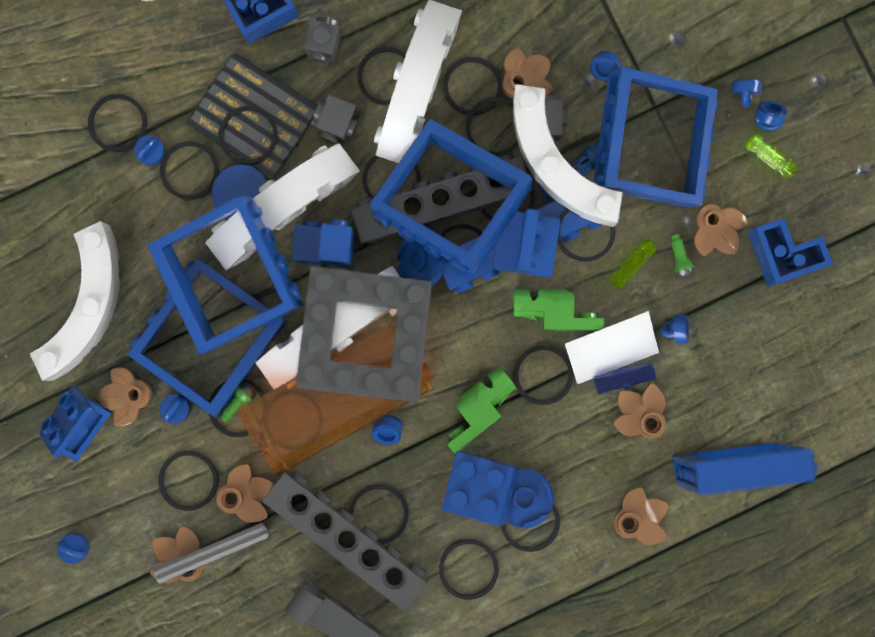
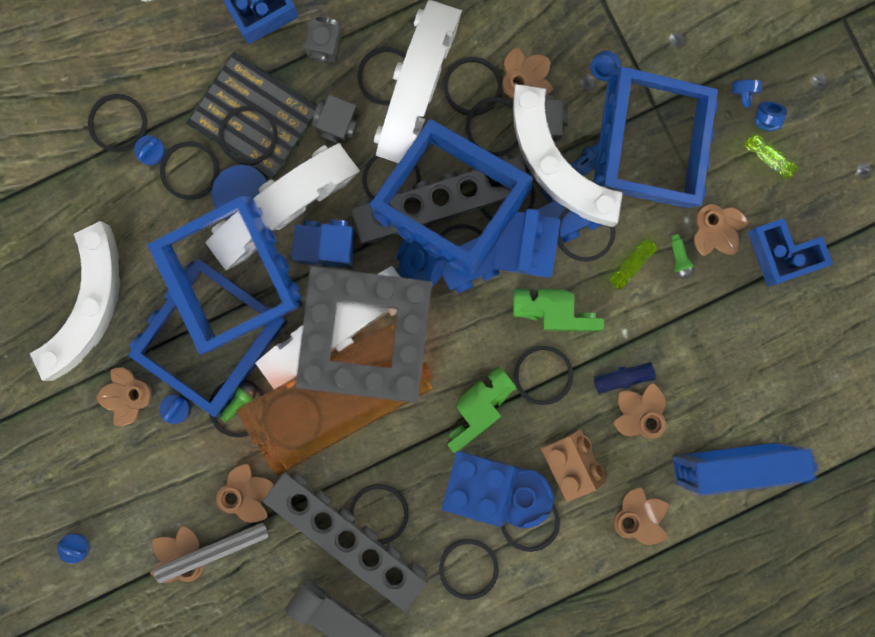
blue bracket [39,386,111,462] -> none
black piece [158,451,218,511] -> none
blue tile [372,415,402,445] -> none
white sticker [565,311,659,384] -> none
blue tile [661,314,689,344] -> none
none -> medium nougat bracket [541,429,606,502]

